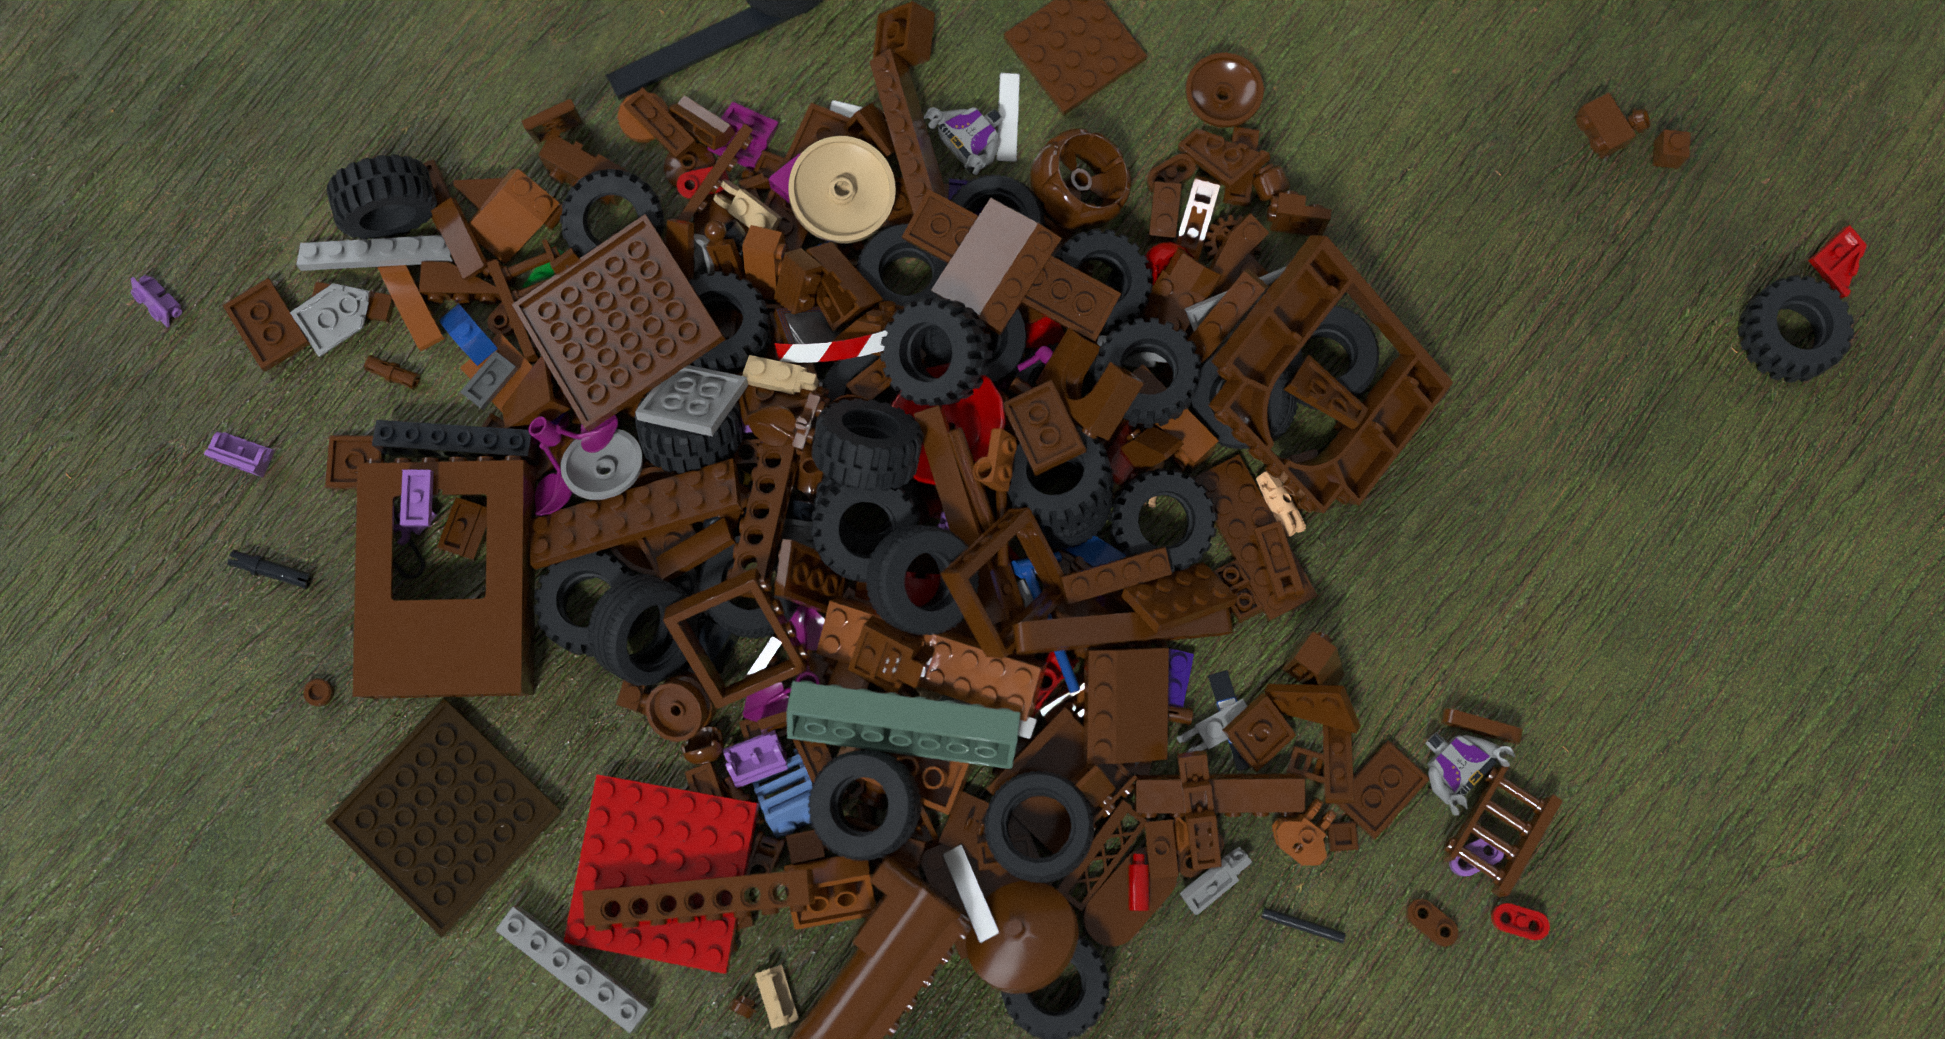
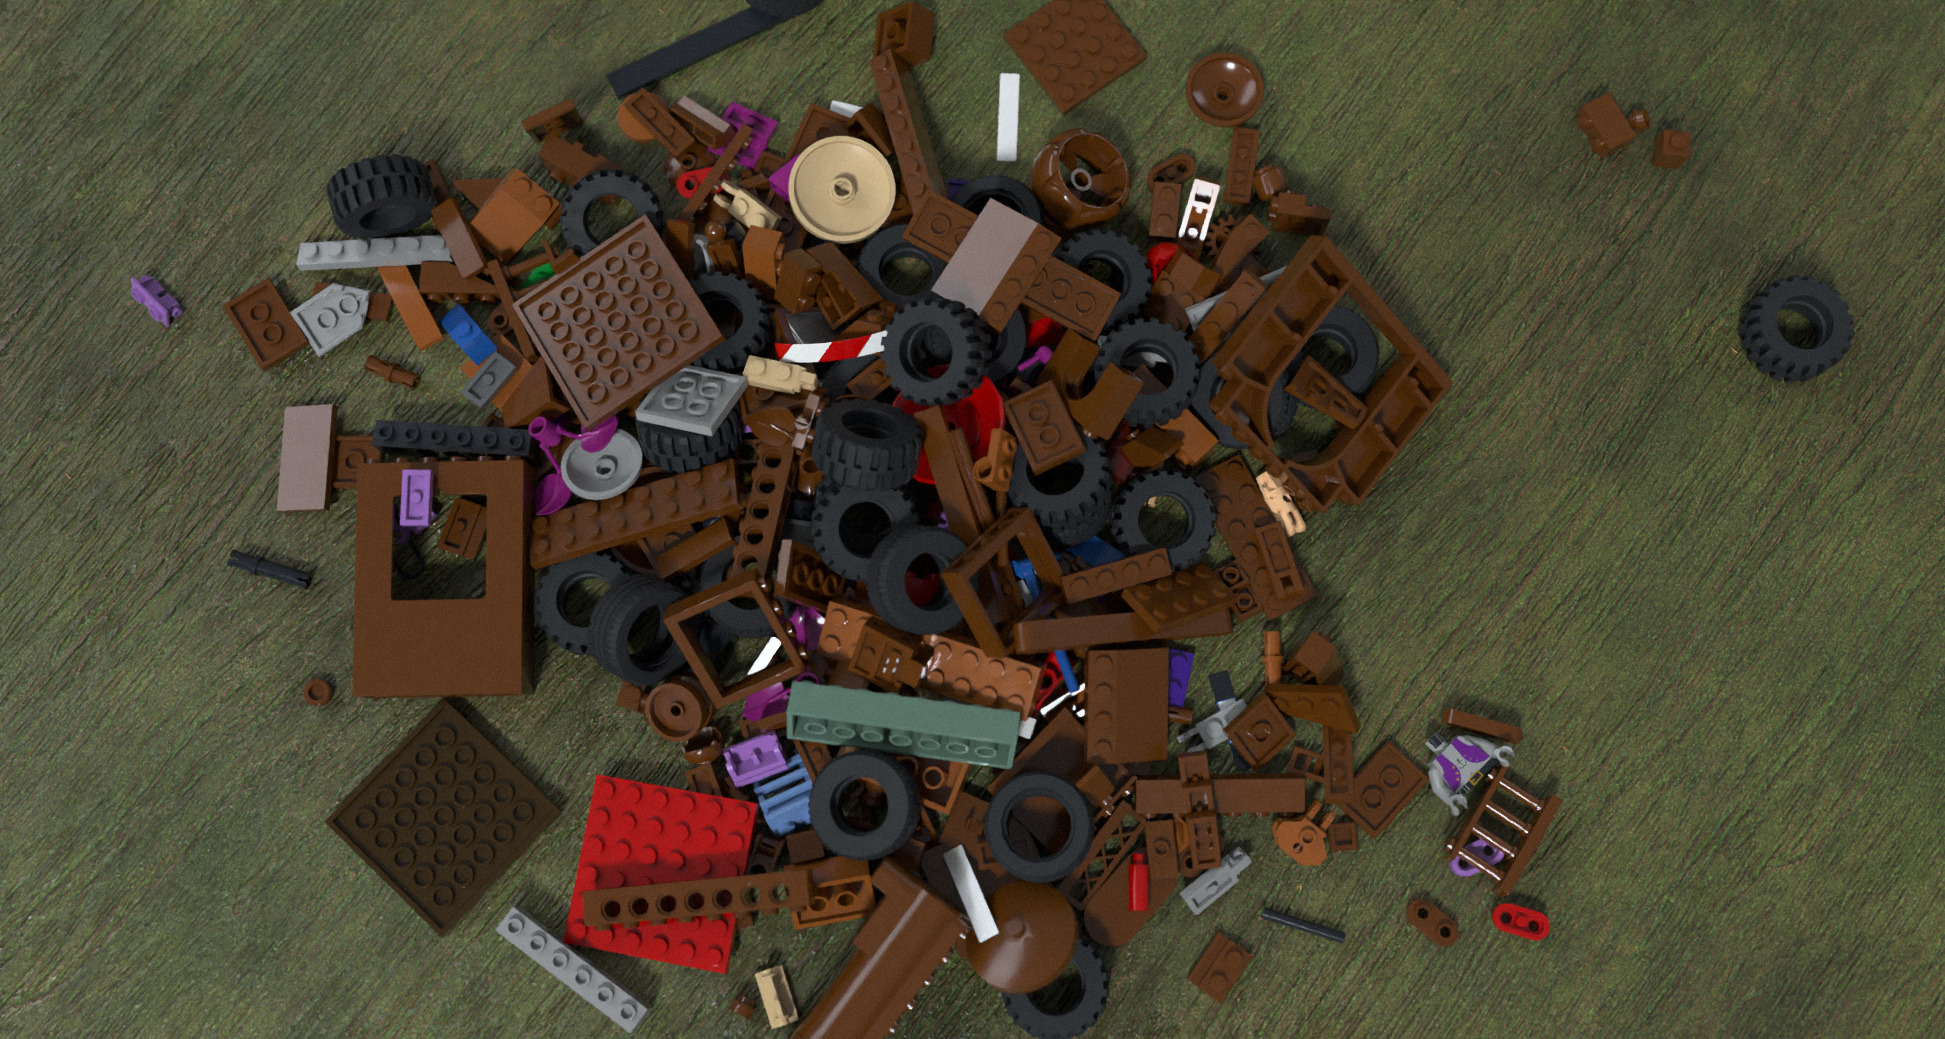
medium lavender hinge [204,431,275,478] -> none
light grey torso [924,107,1003,175] -> none
reddish brown wing [1178,128,1270,192] -> none
red wing [1808,225,1867,299] -> none
none -> tile [276,404,338,513]
none -> reddish brown plate [1186,932,1253,1004]
none -> dark orange pin [1262,631,1284,687]

